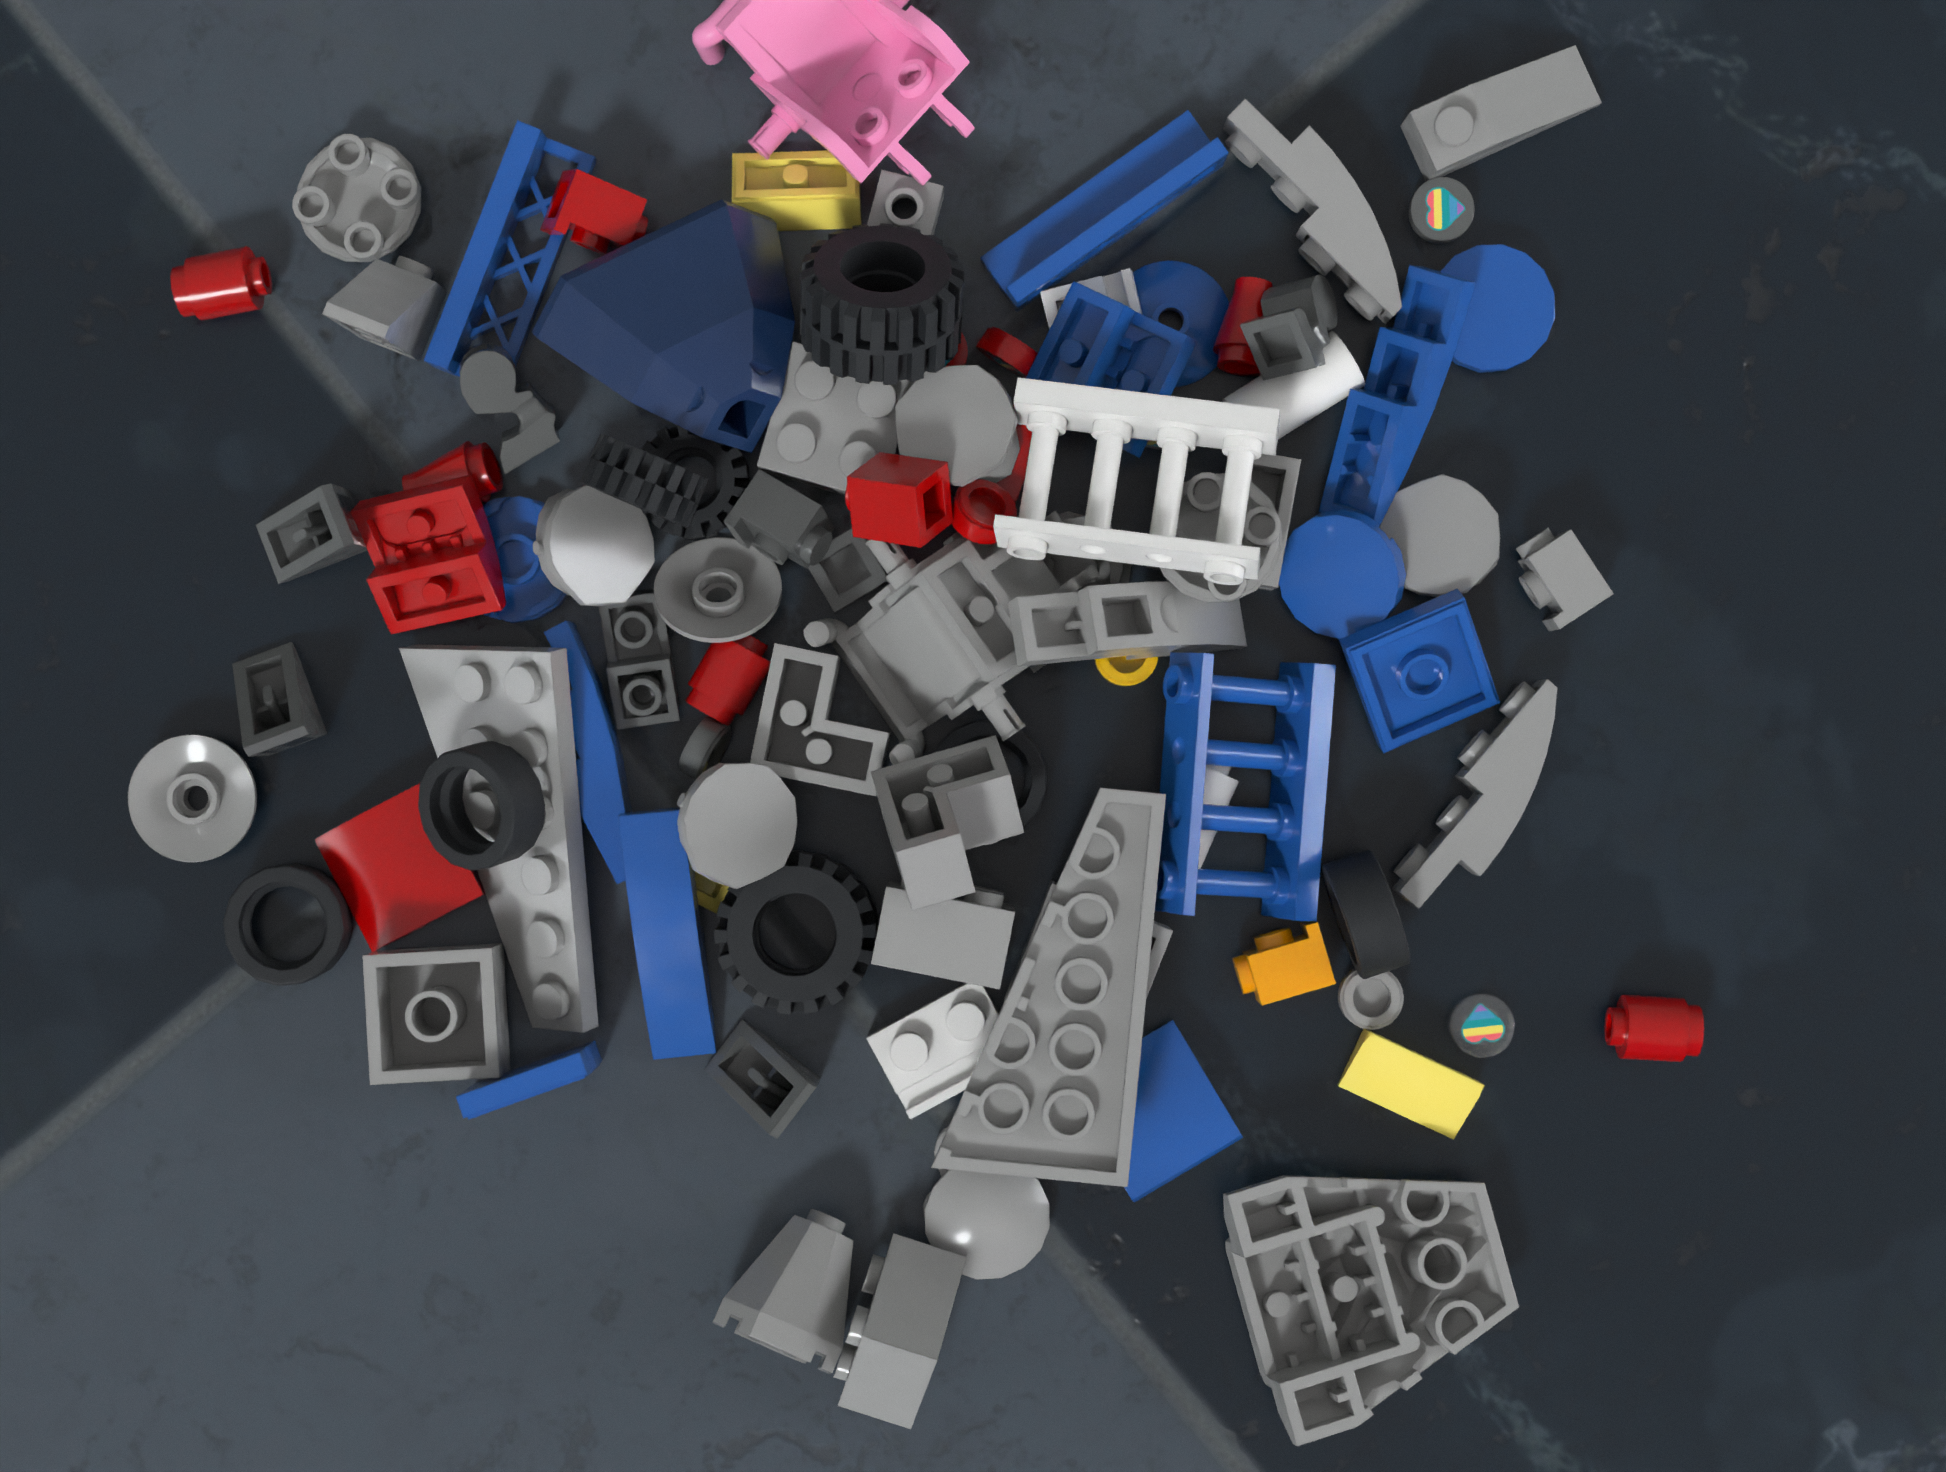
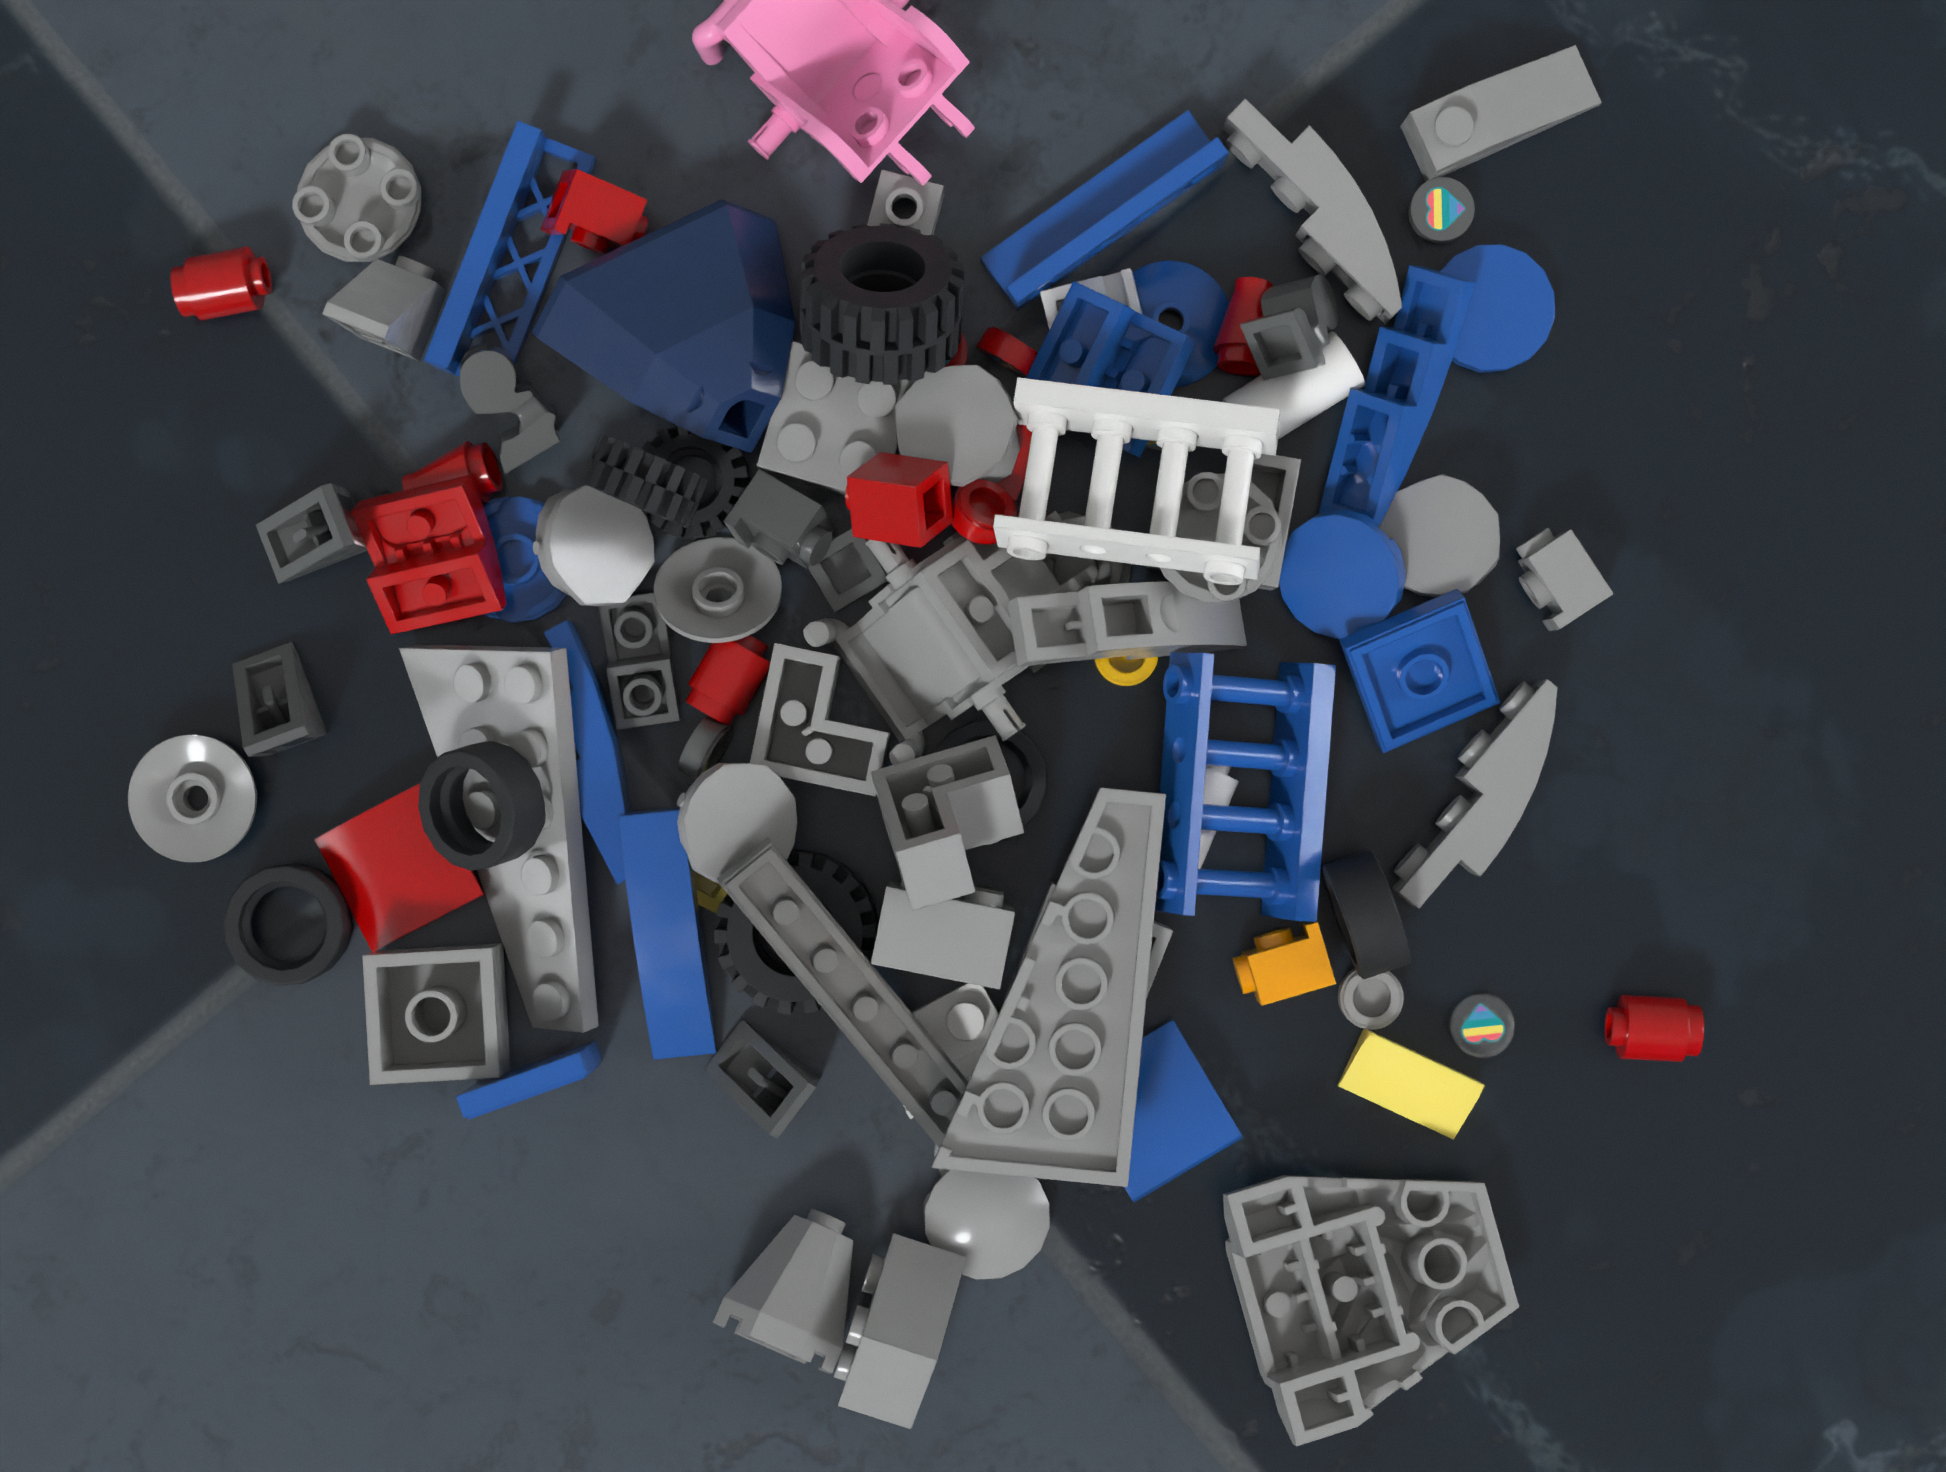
light yellow slope [732,150,861,231] -> none
none -> dark grey tile [717,837,969,1147]

